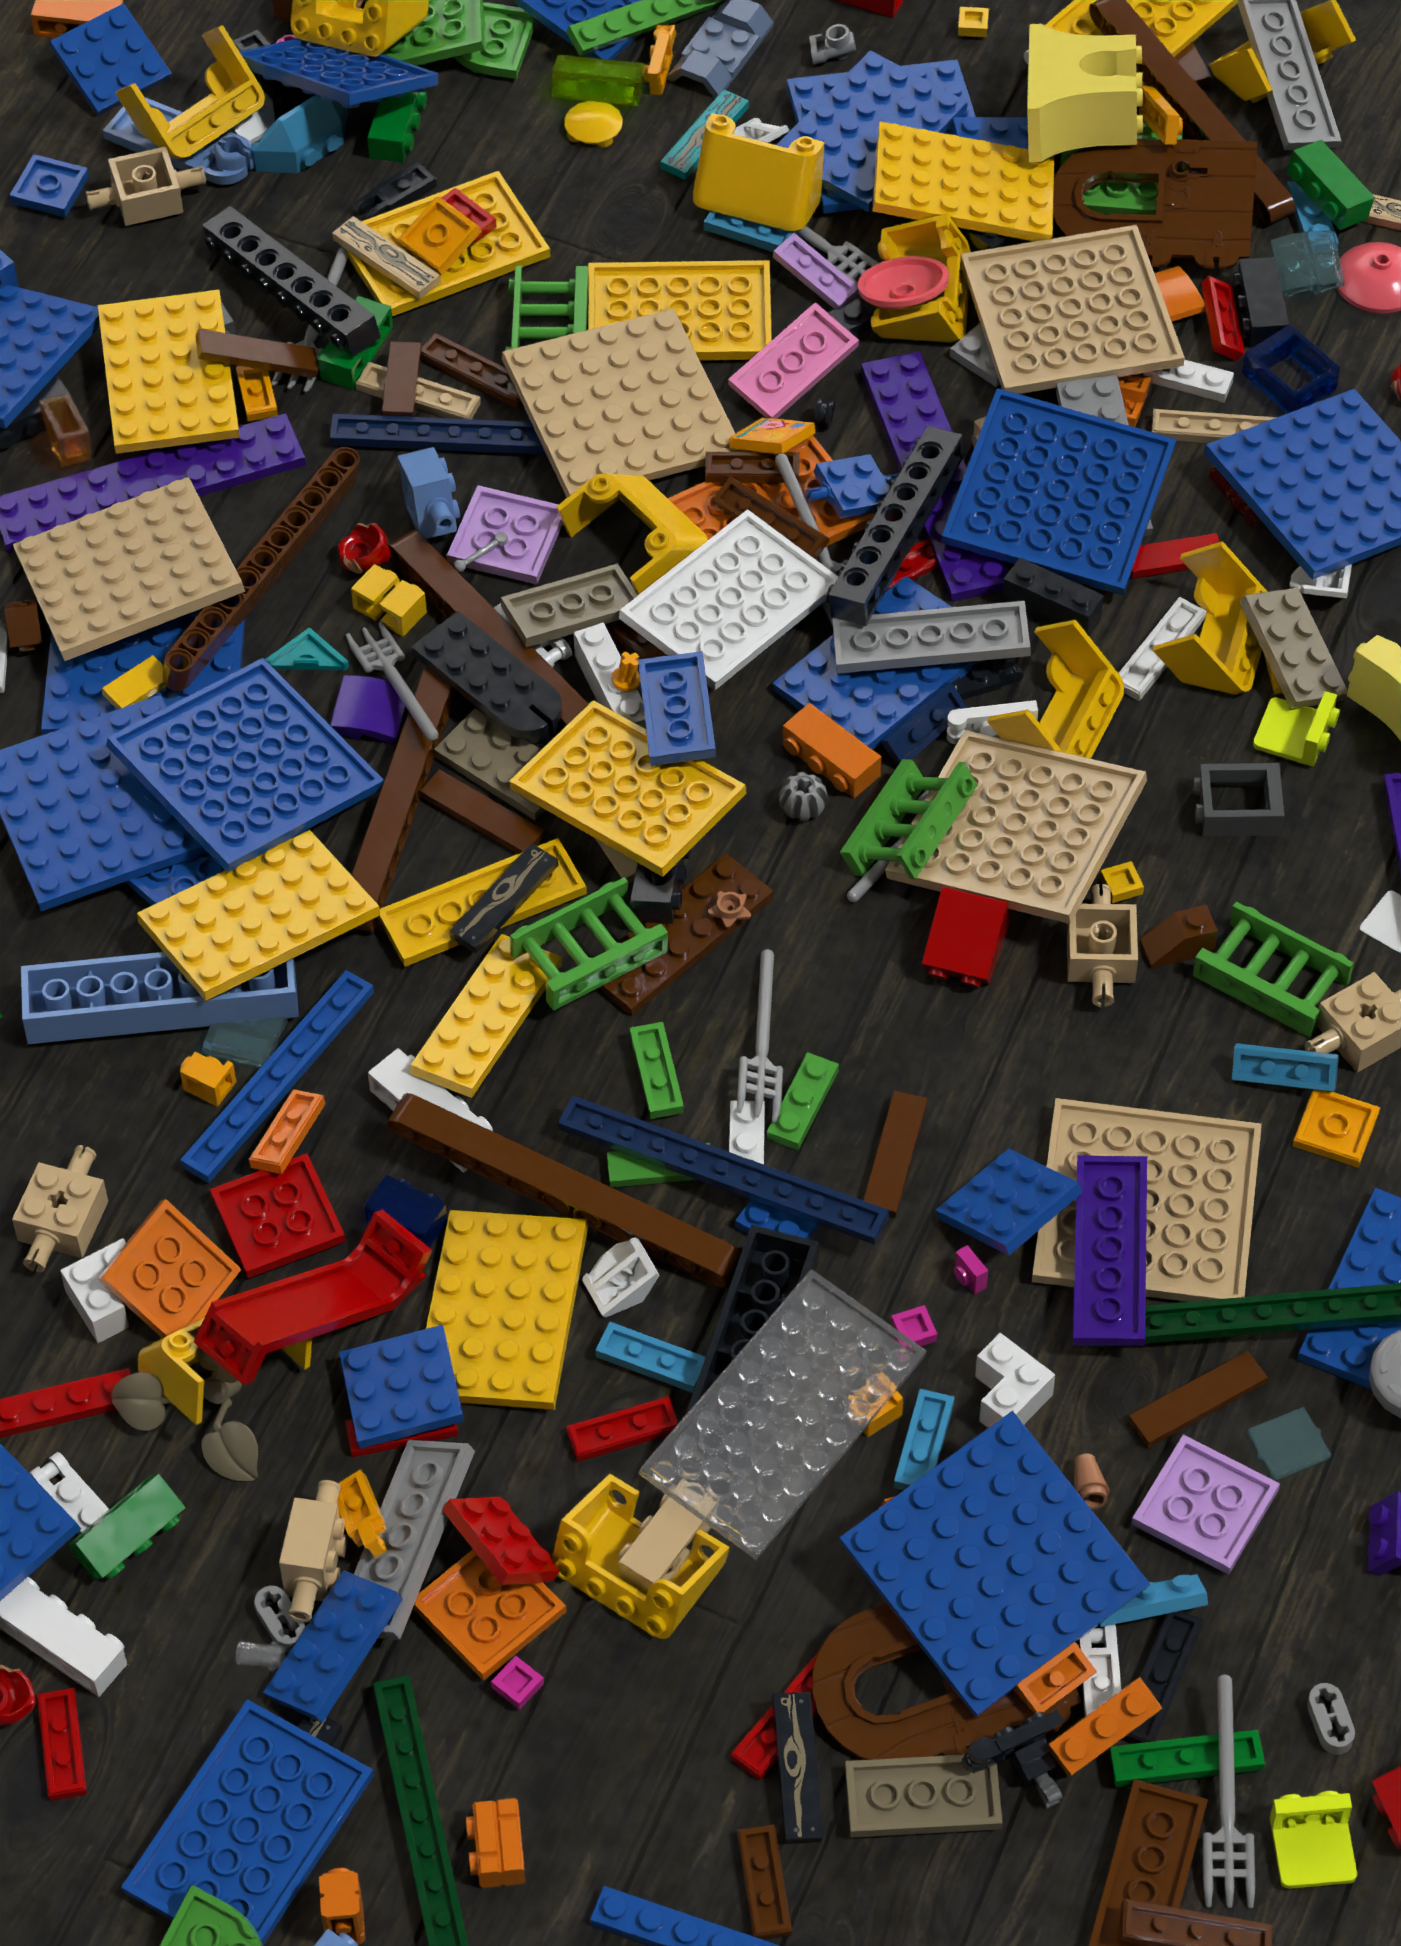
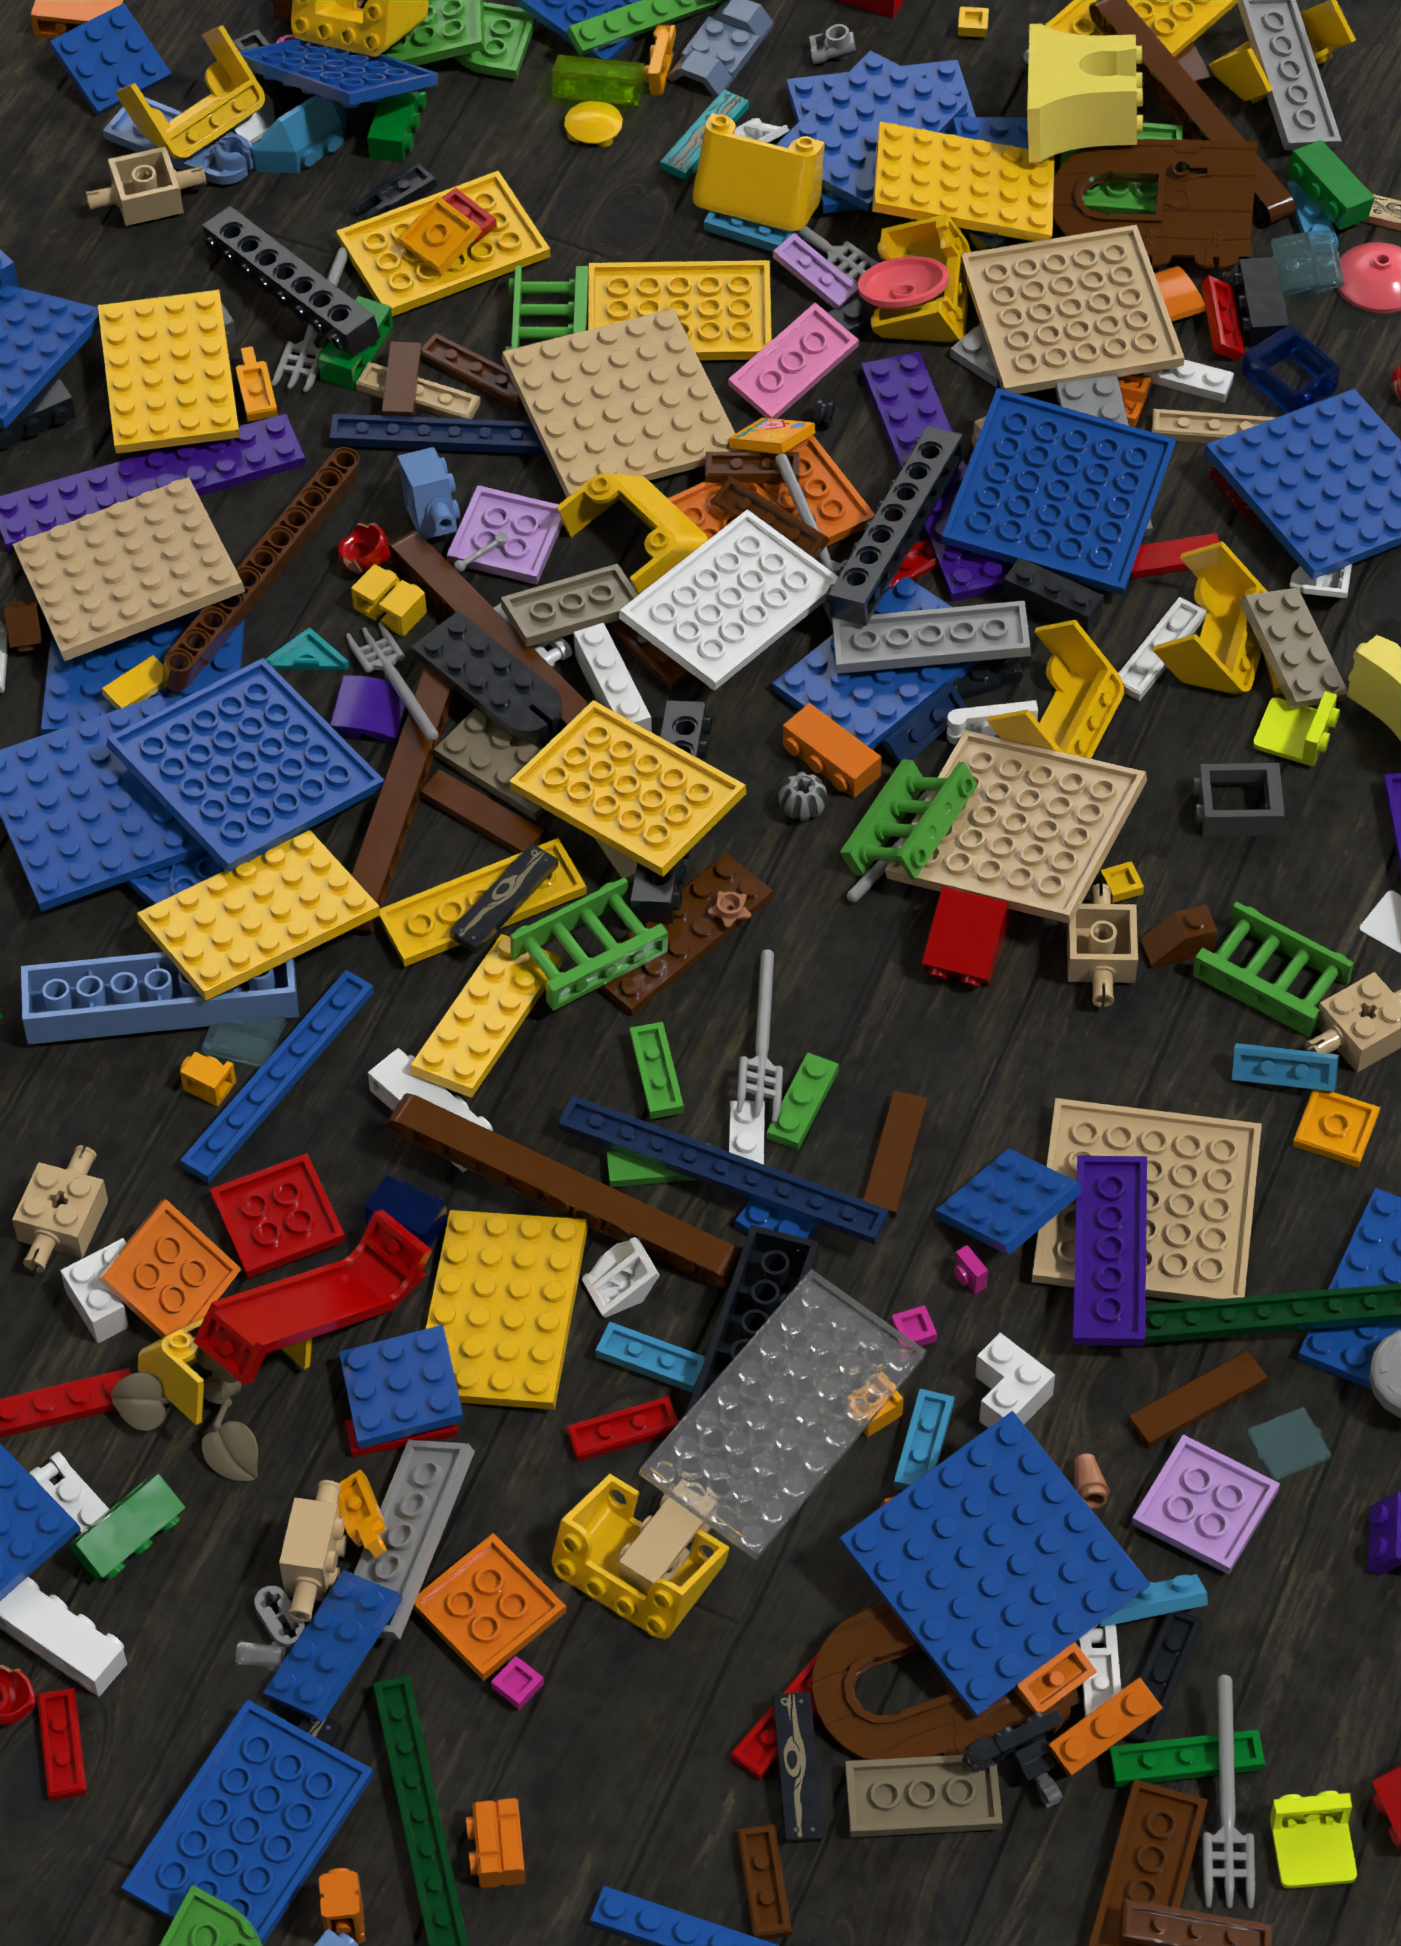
blue plate [9,154,89,217] -> none
clear orange slope [39,393,91,467] -> none
reddish brown tile [195,329,318,378] -> none
orange tile [249,1089,326,1174] -> none
tan tile [332,216,441,299] -> none
red plate [443,1497,560,1585] -> none
light orange piece [611,652,640,692] -> none
blue plate [638,651,716,766] -> none
blue plate [806,454,900,519] -> none
light orange plate [1139,85,1183,145] -> none
light grey beam [1307,1683,1355,1755] -> none

